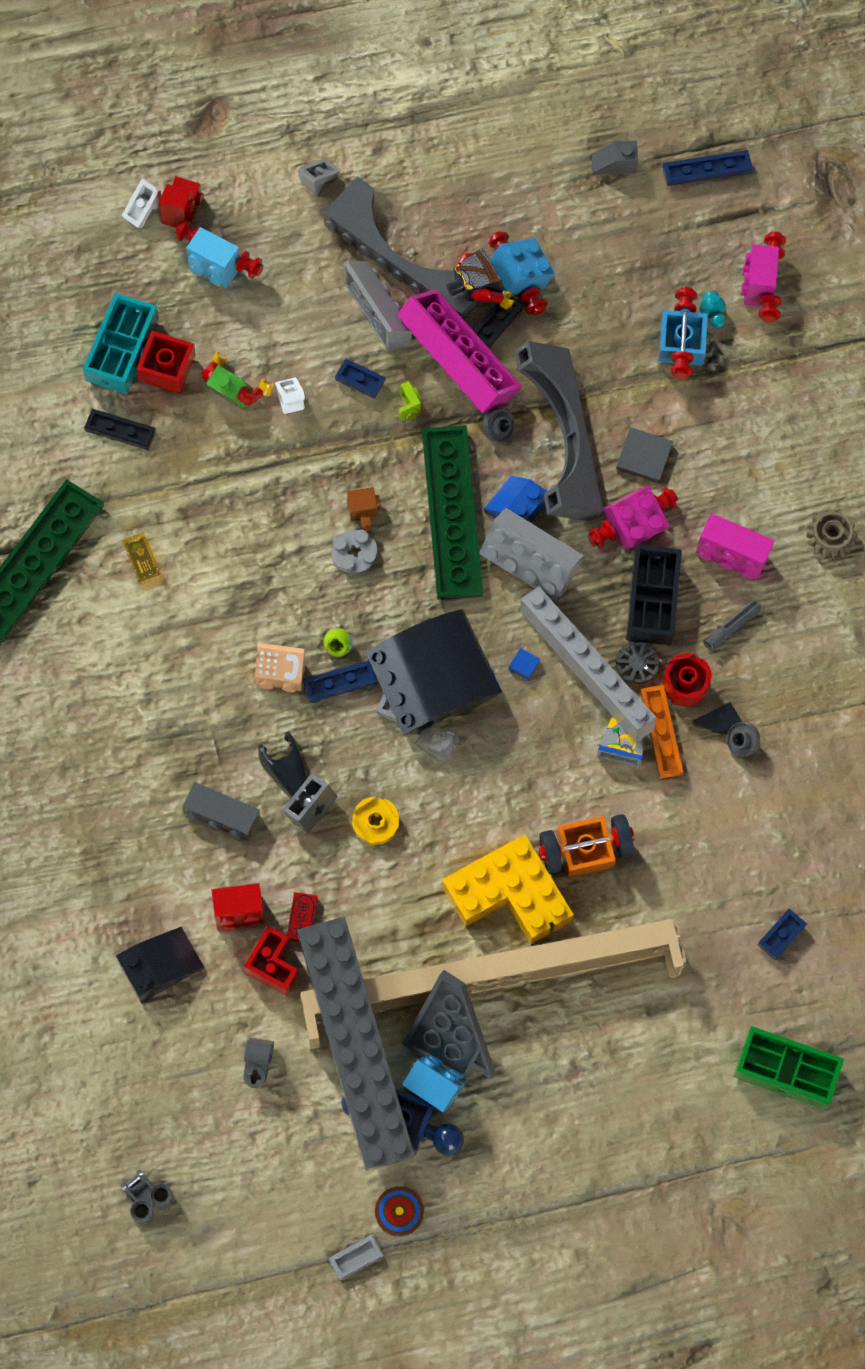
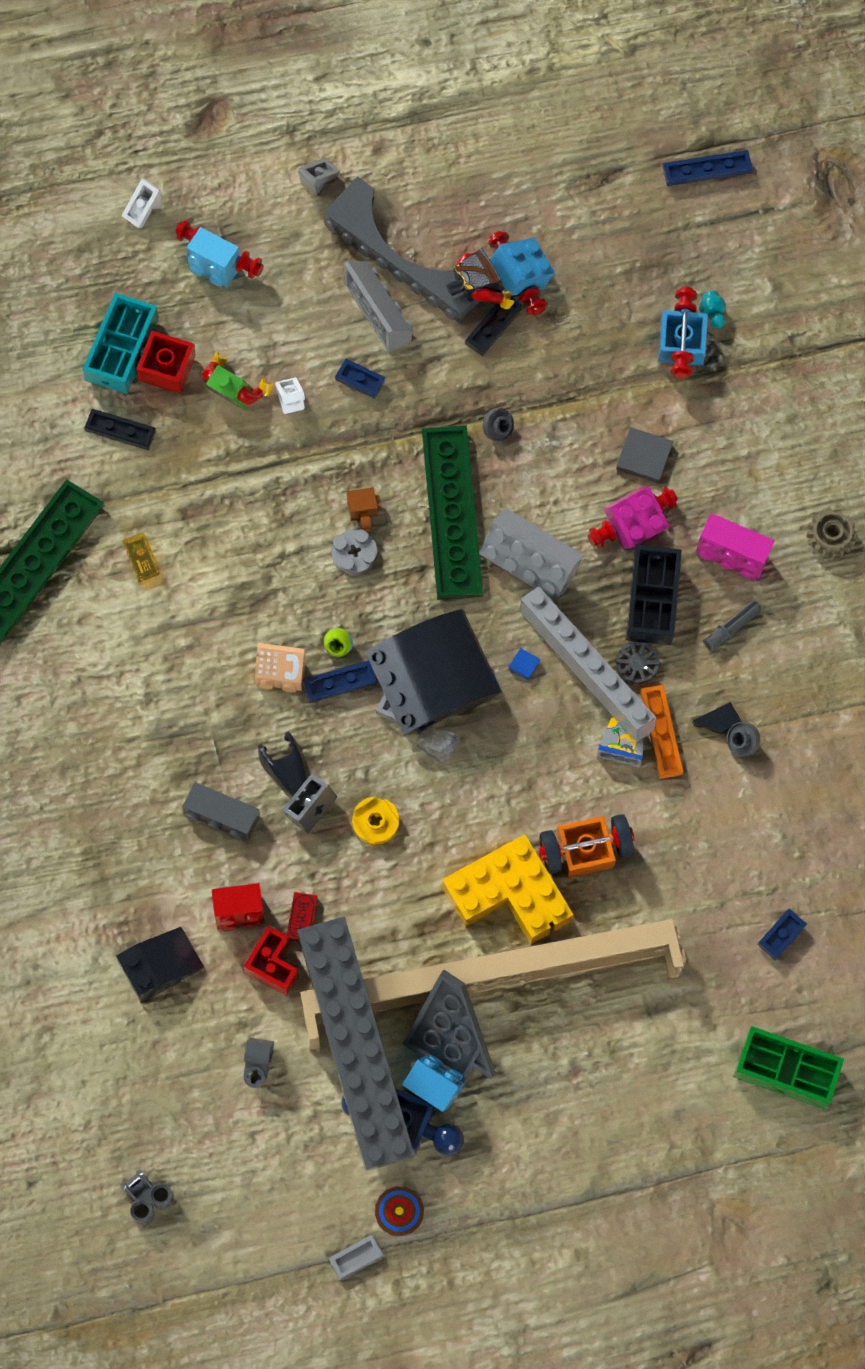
red brick [159,176,204,228] -> none
dark pink brick [397,289,522,413] -> none
lime bracket [398,381,421,421] -> none
blue slope [484,476,548,523] -> none
dark grey arch [514,341,603,521] -> none
dark grey slope [591,141,638,175] -> none
red brick [662,653,712,706] -> none
dark pink brick [740,232,786,323] -> none

